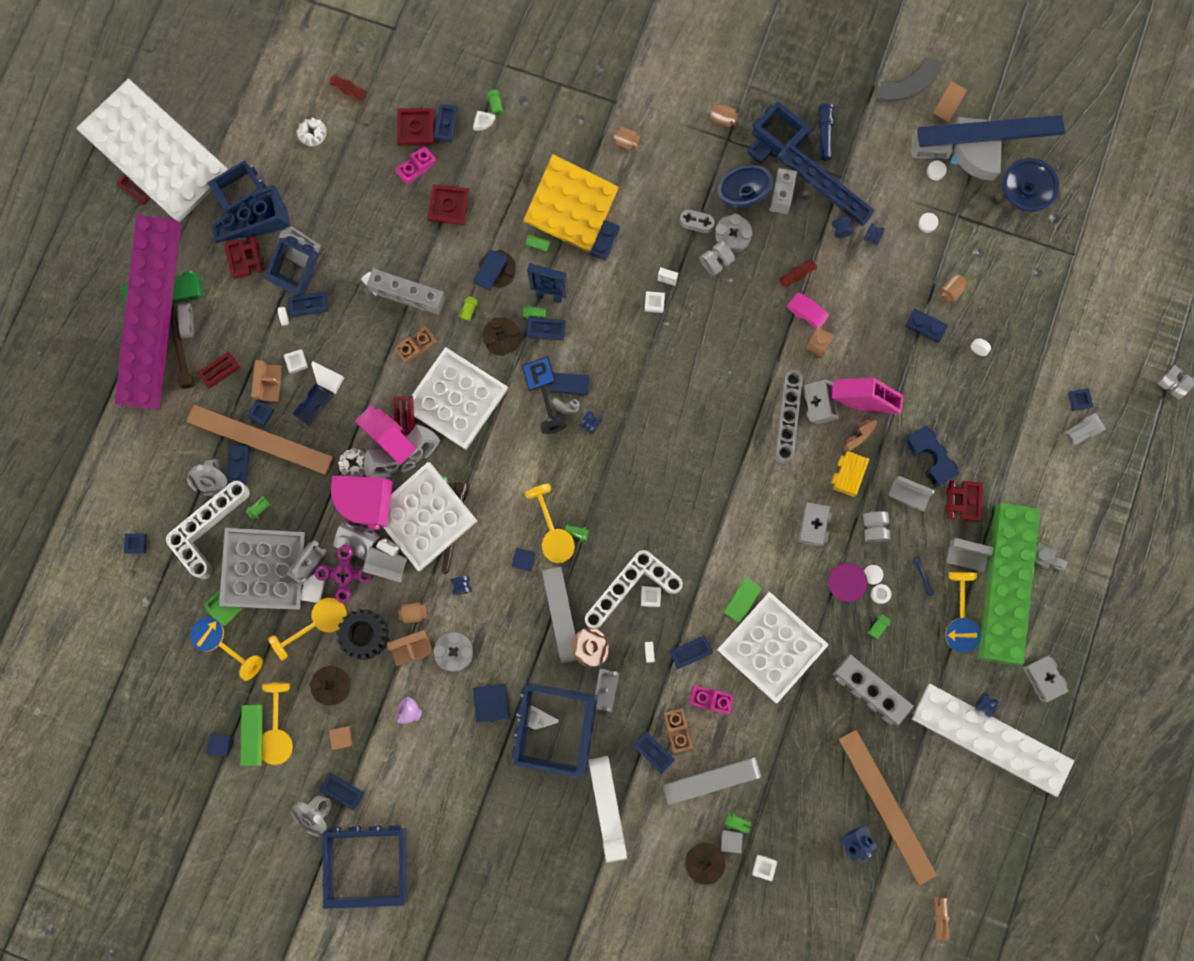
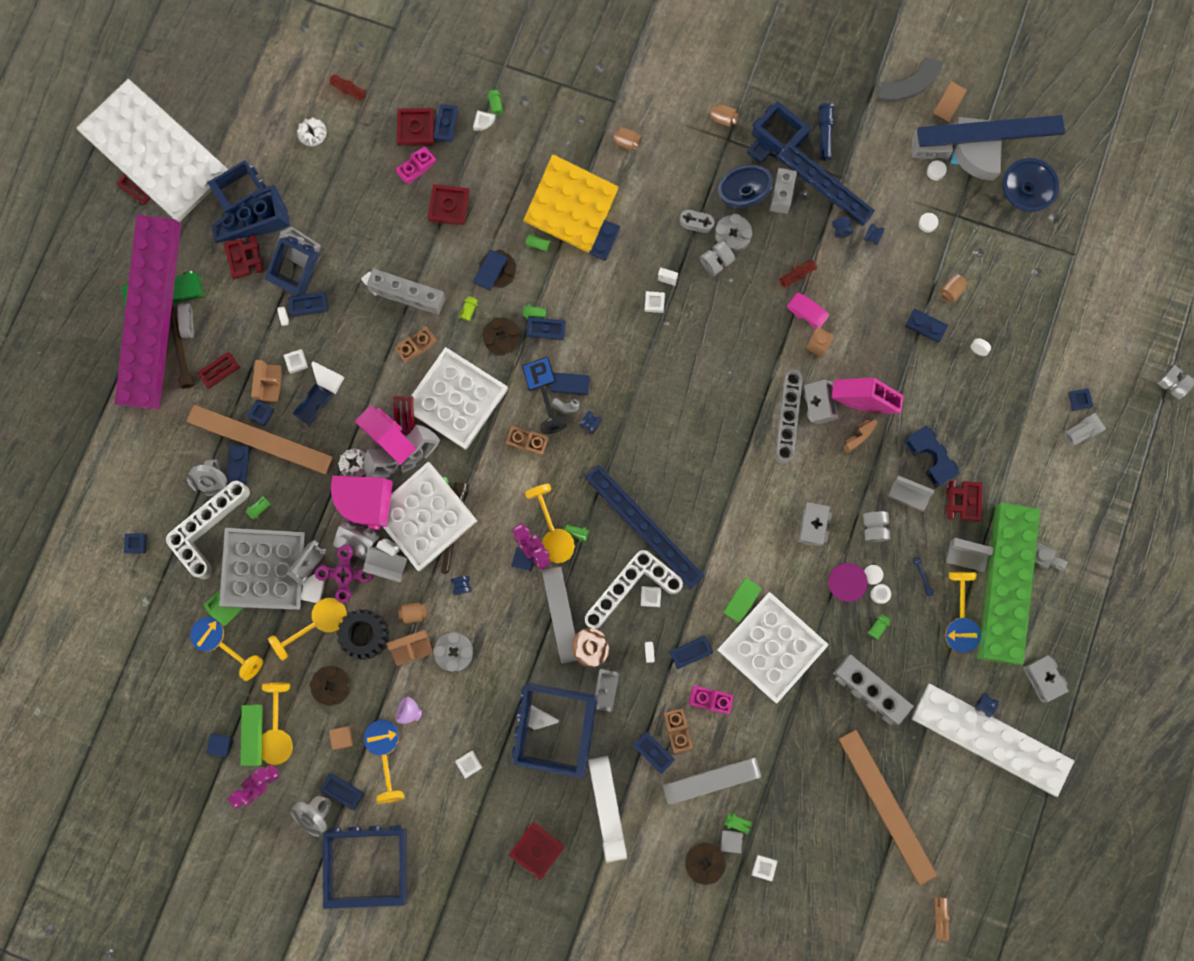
dark blue piece [473,684,509,722] -> none
dark blue tile [527,263,569,303] -> none
yellow brick [831,451,869,497] -> none
dark blue brick [840,825,877,861] -> none
none -> magenta gear [228,765,280,809]
none -> piece [364,720,405,804]
none -> white tile [455,751,483,778]
none -> medium nougat slope [505,426,549,455]
none -> dark red plate [509,821,565,880]
none -> magenta gear [512,523,550,570]
none -> dark blue tile [585,465,704,589]

